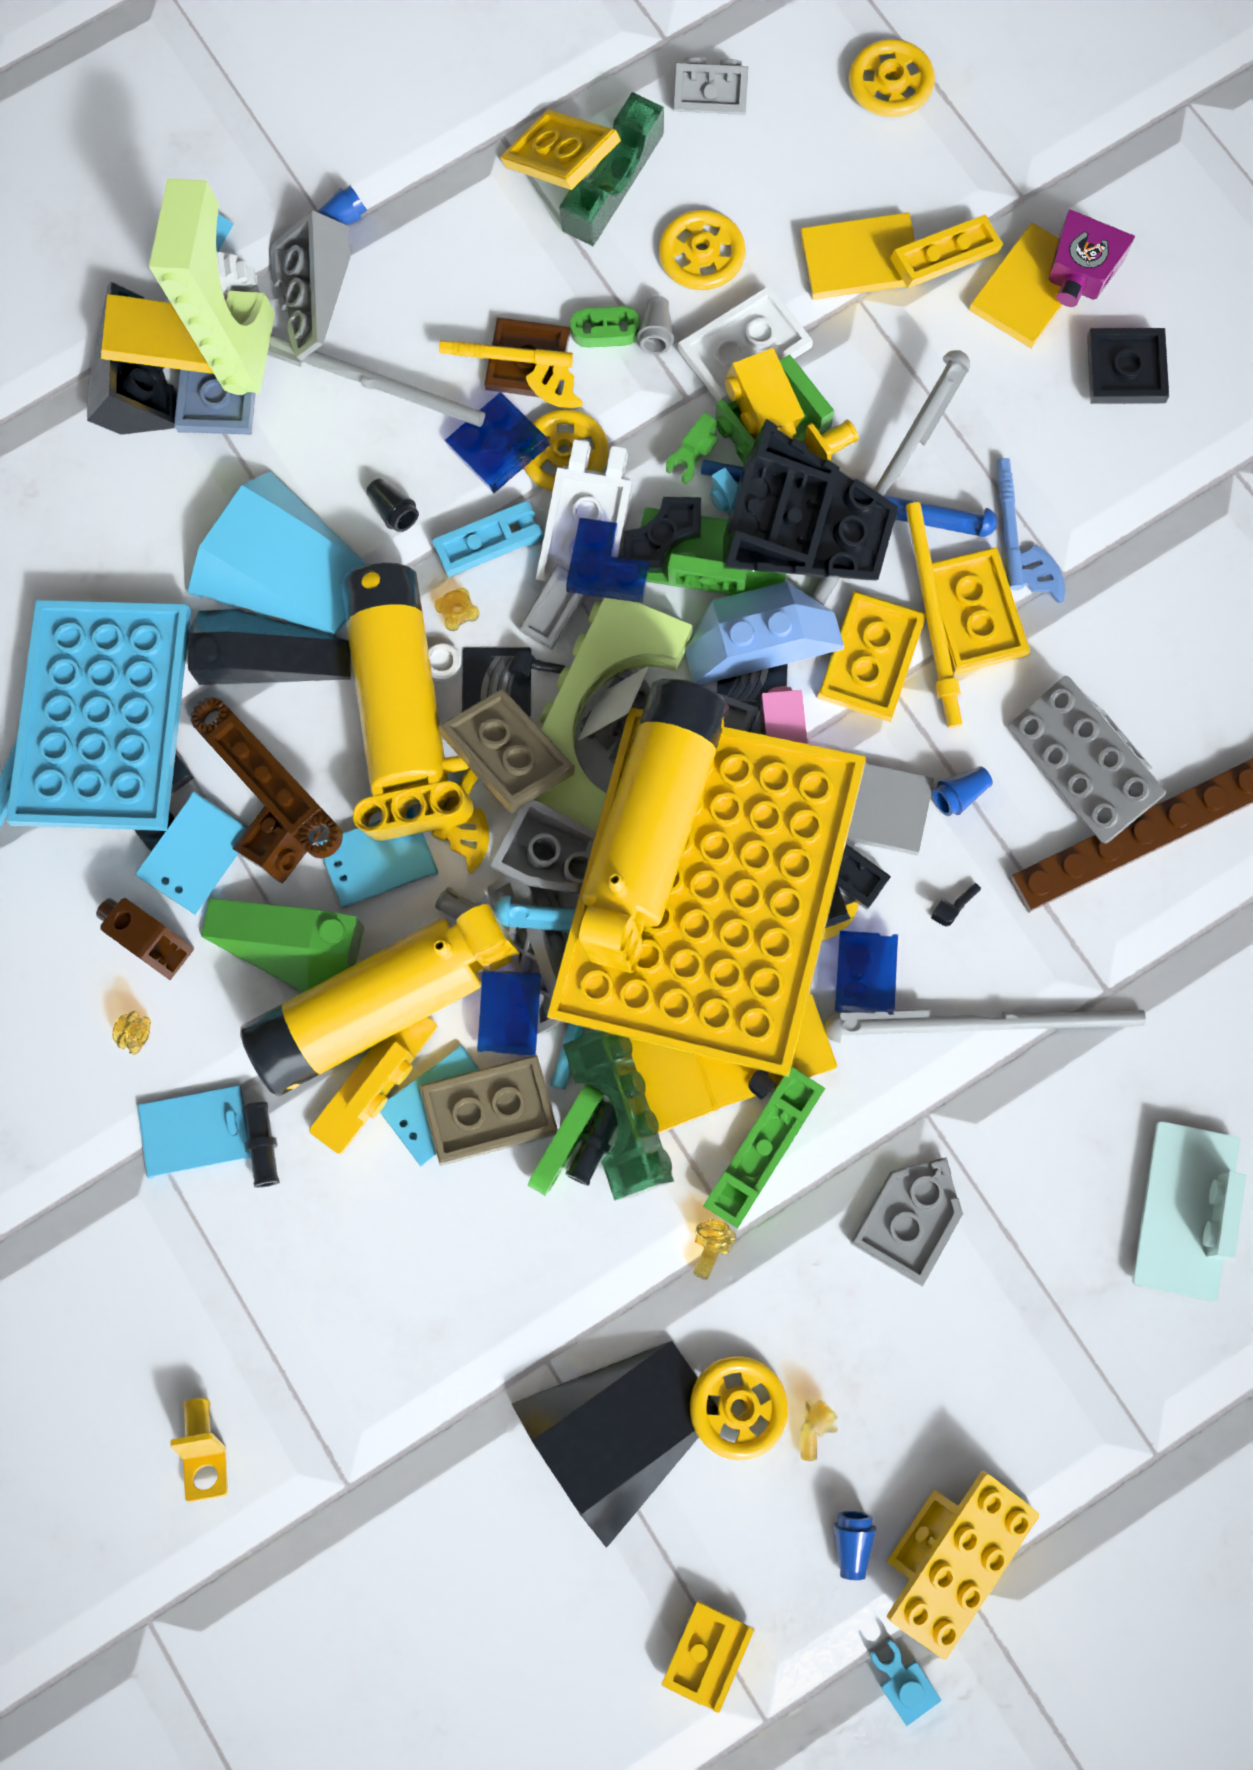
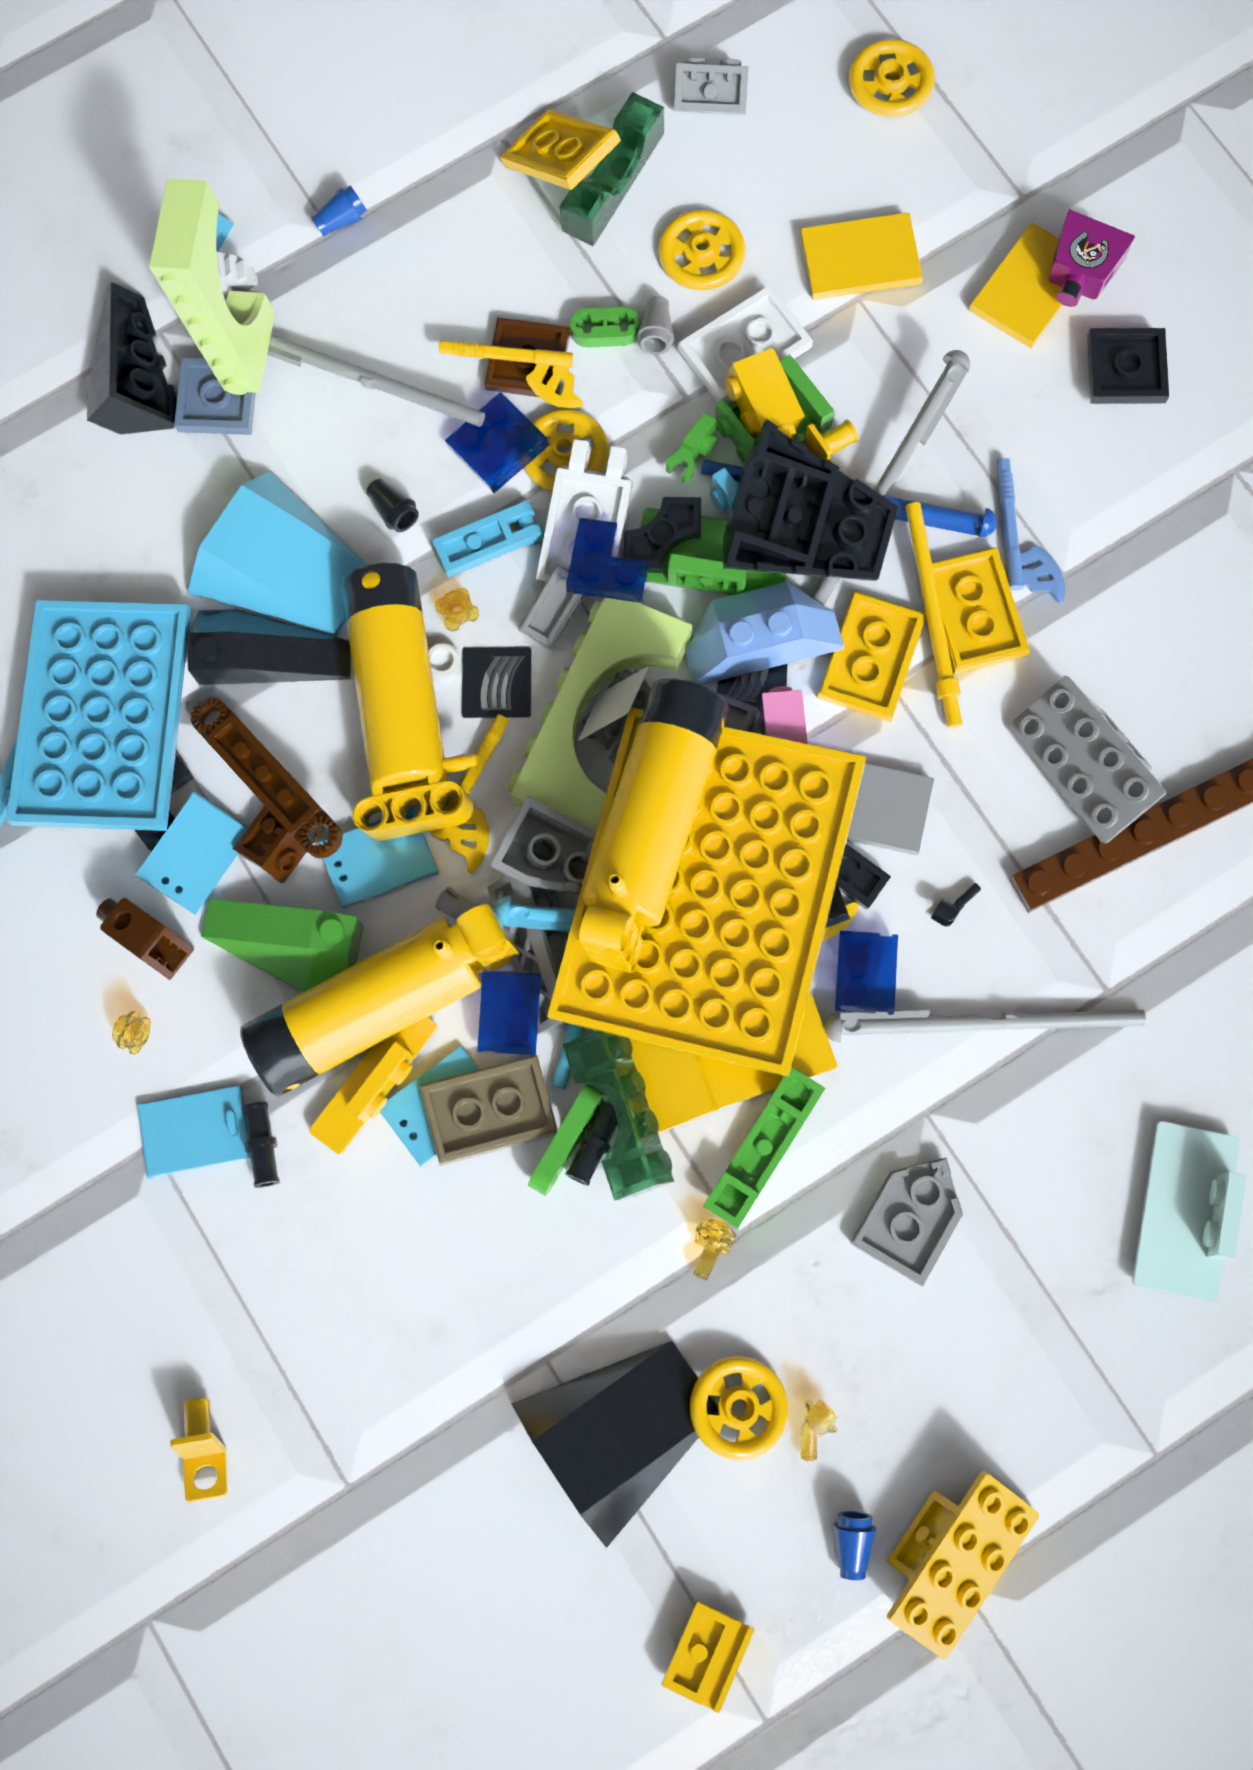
yellow tile [101,294,214,374] -> none
light grey wedge [271,210,351,360] -> none
dark tan tile [439,688,575,814] -> none
black hand [509,651,565,679] -> none
black hand [748,1070,777,1100] -> none
medium azure plate [870,1639,942,1726] -> none
yellow plate [890,214,1003,288] -> none
blue cone [932,766,993,816] -> none

